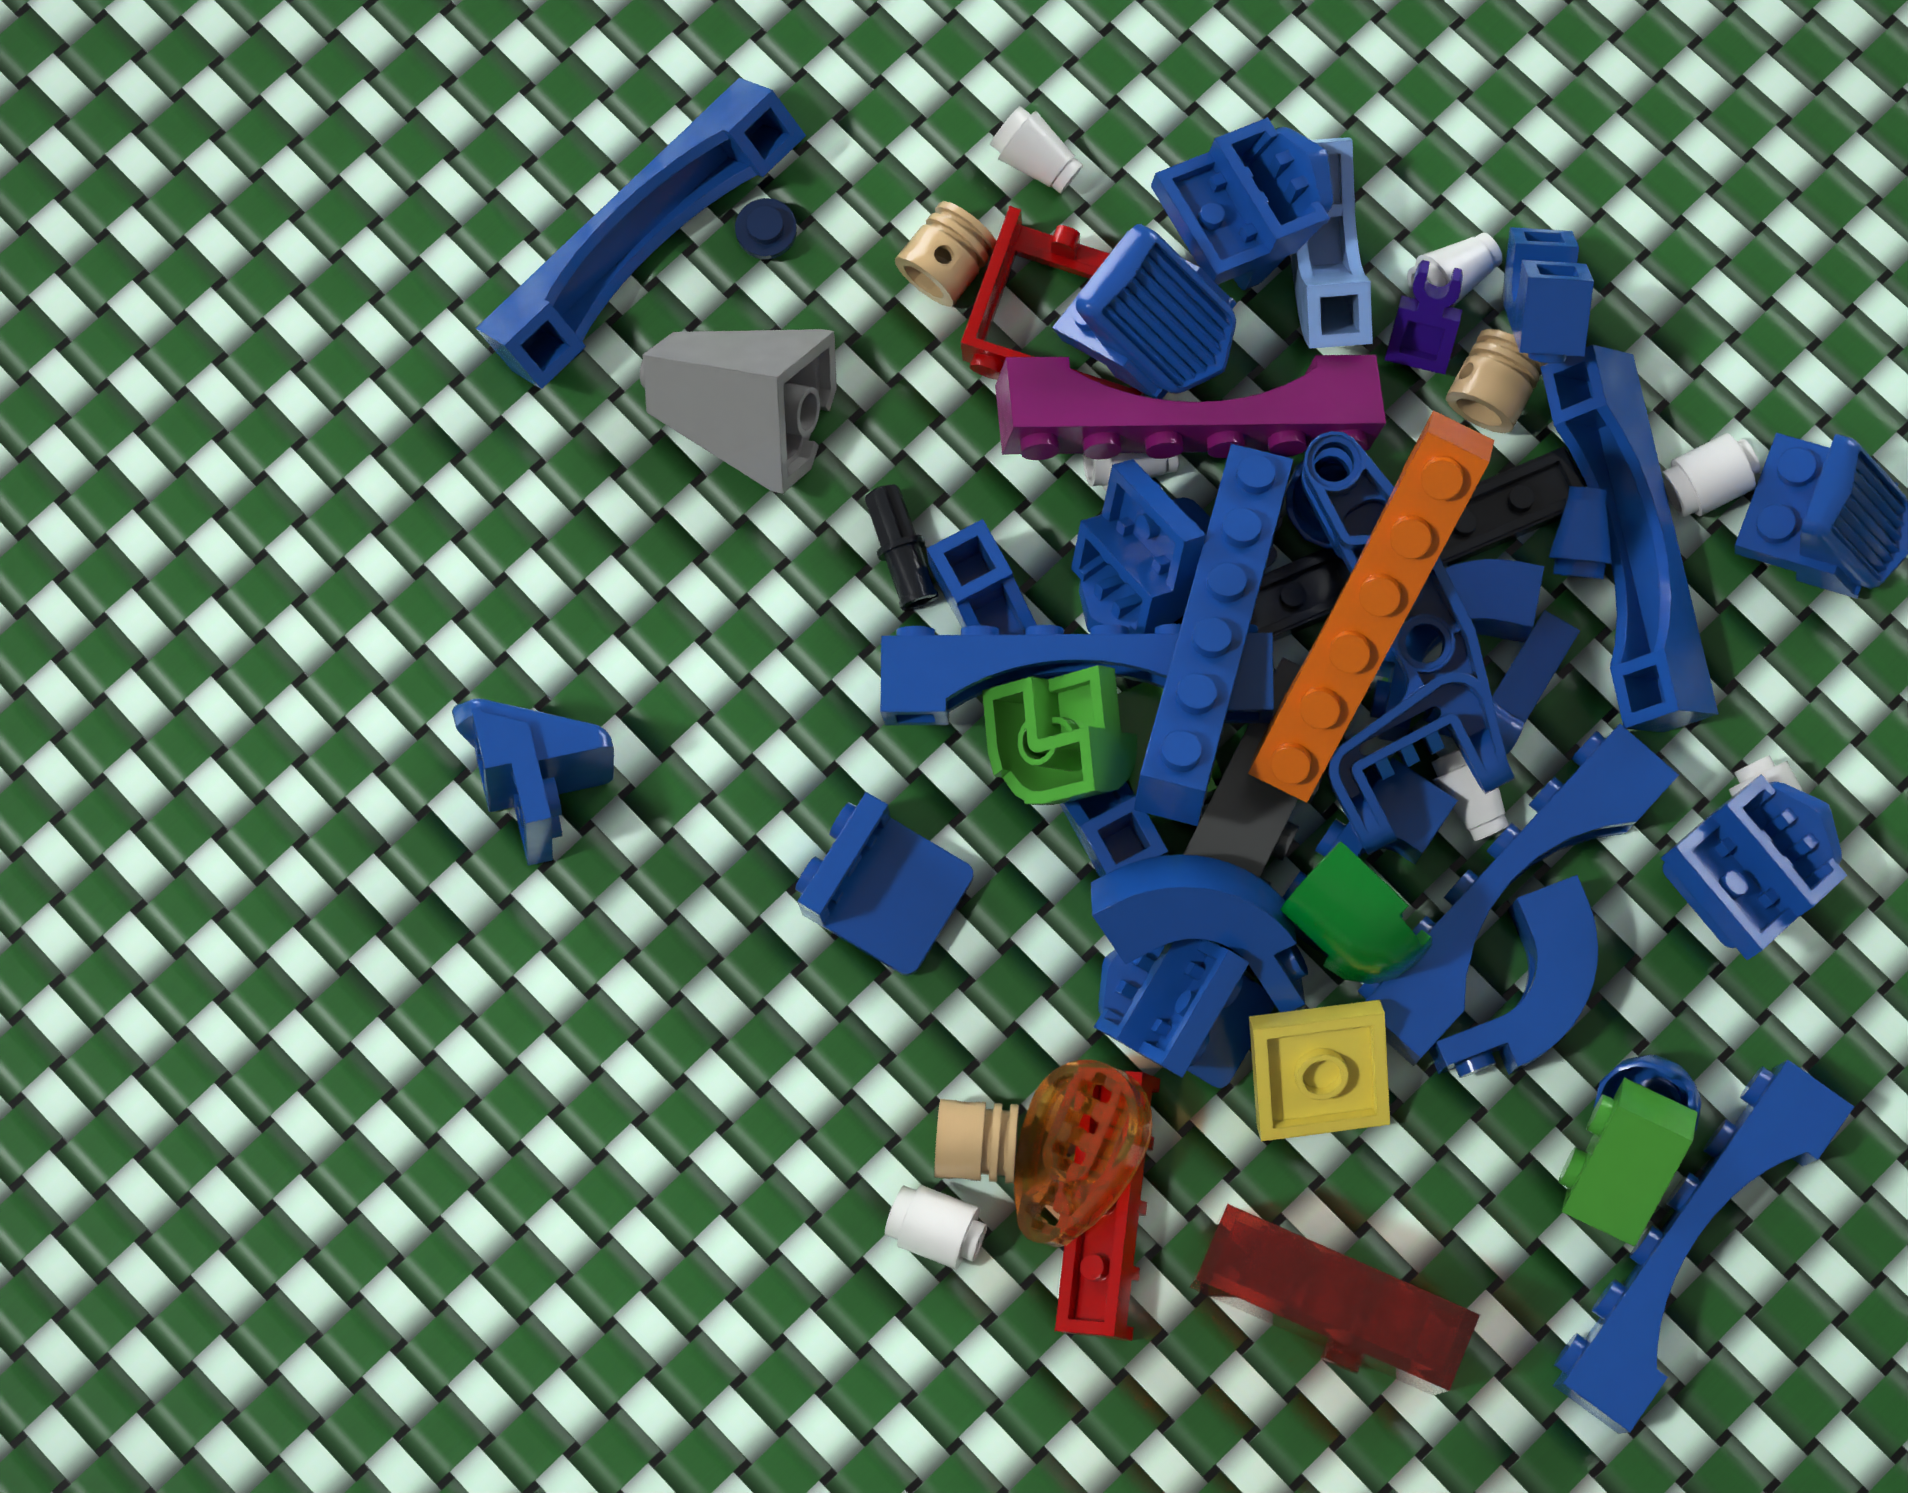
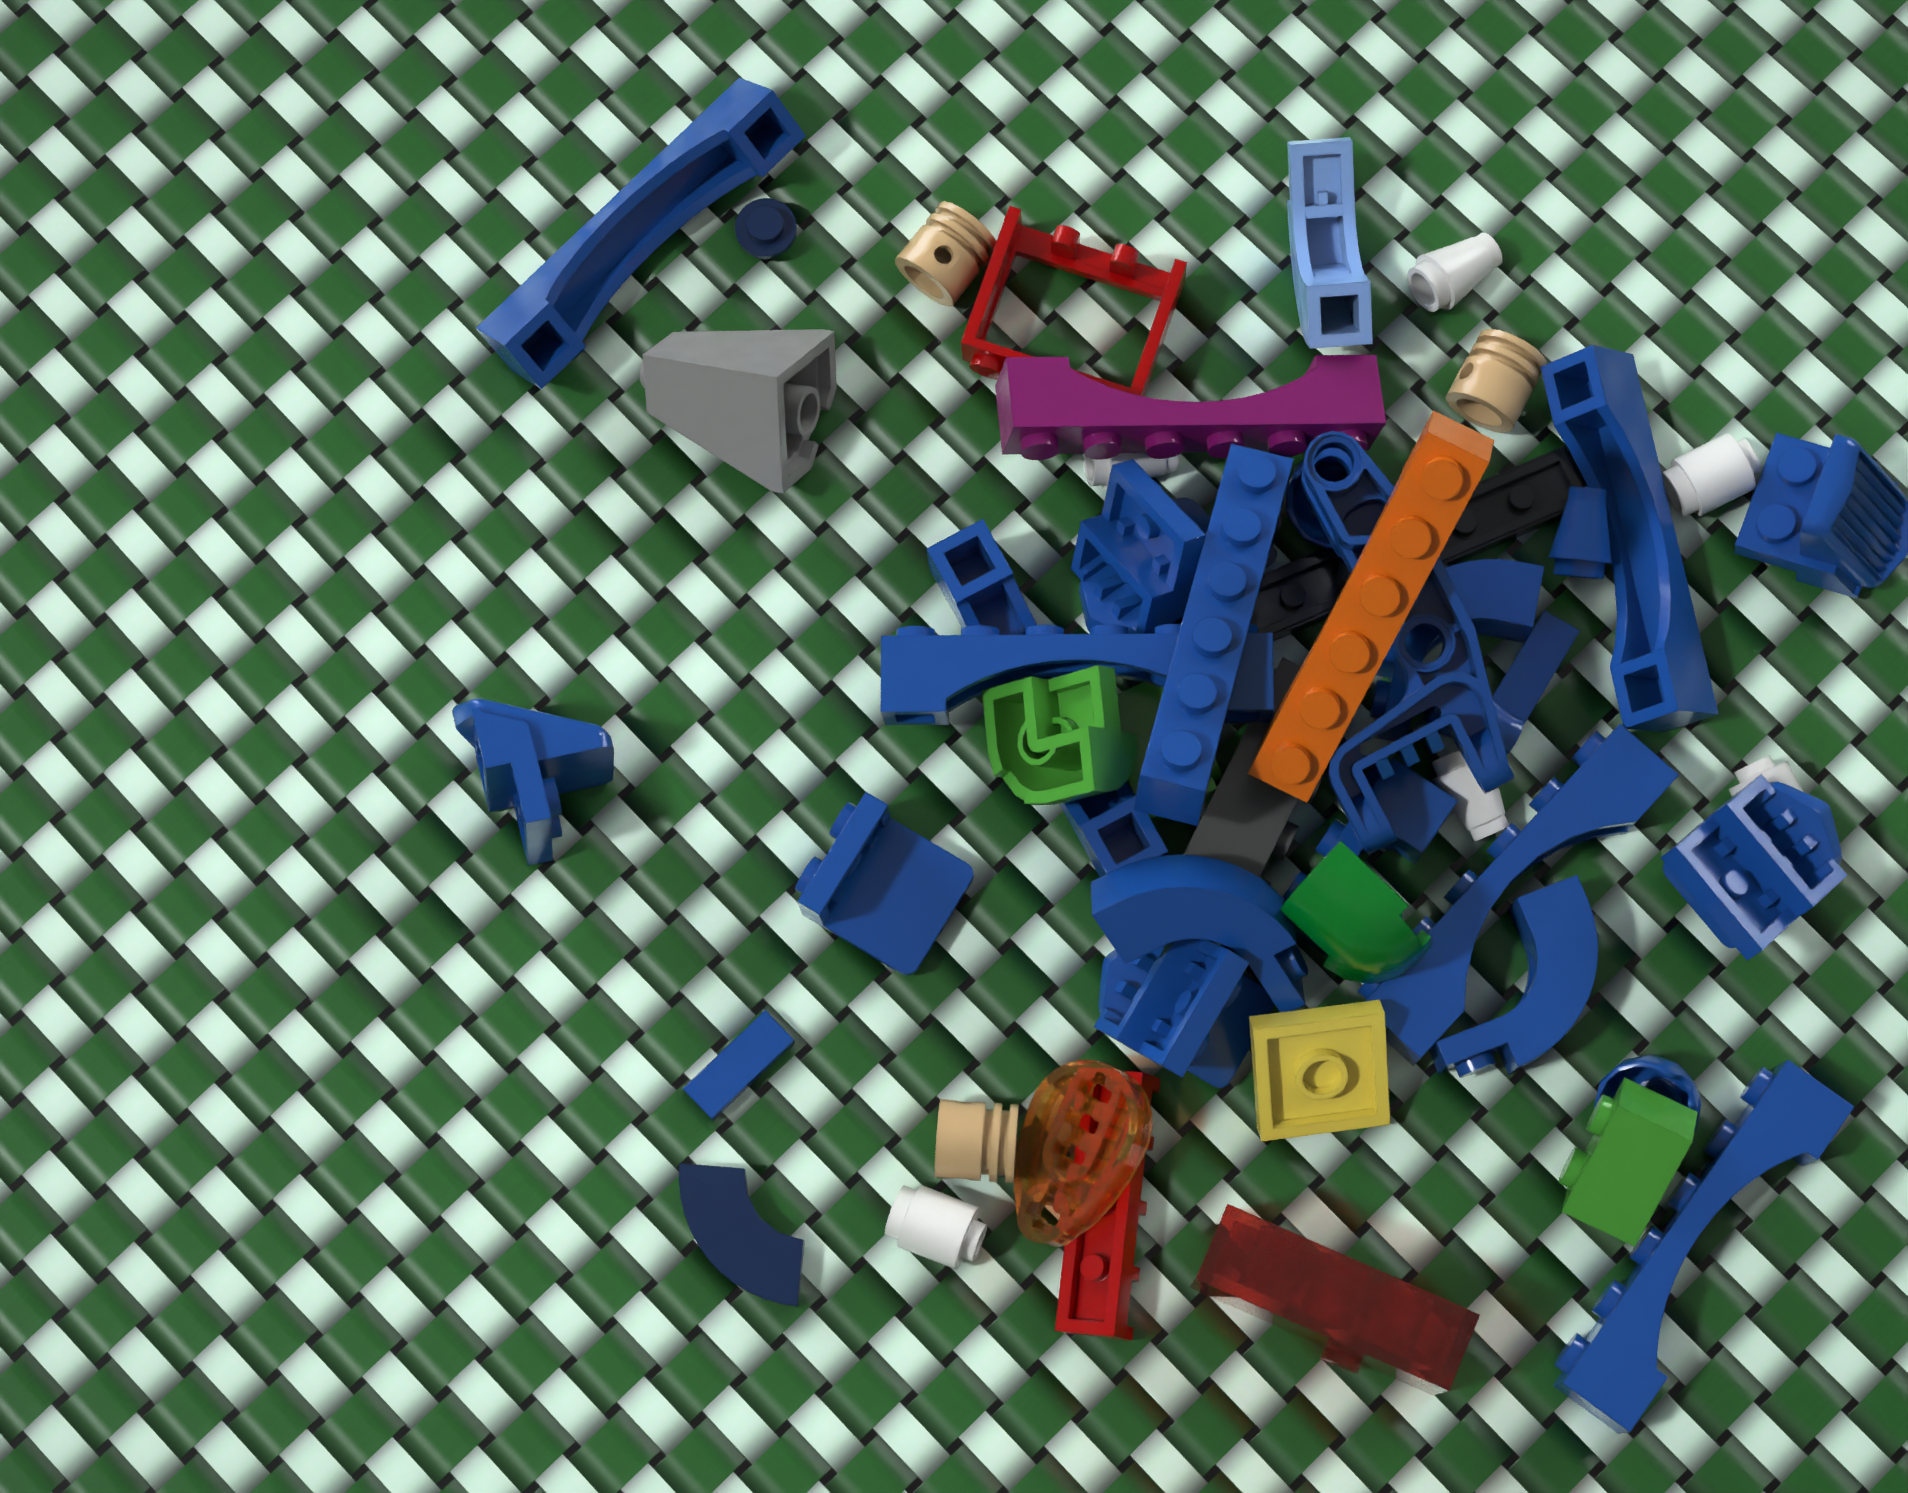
black axle [865,484,939,611] -> none
white cone [990,106,1083,194] -> none
blue piece [1052,224,1237,399] -> none
blue piece [1151,117,1334,290] -> none
dark purple plate [1385,260,1463,375] -> none
blue arch [1502,227,1594,363] -> none
none -> dark blue tile [679,1163,805,1307]
none -> blue piece [683,1010,795,1121]

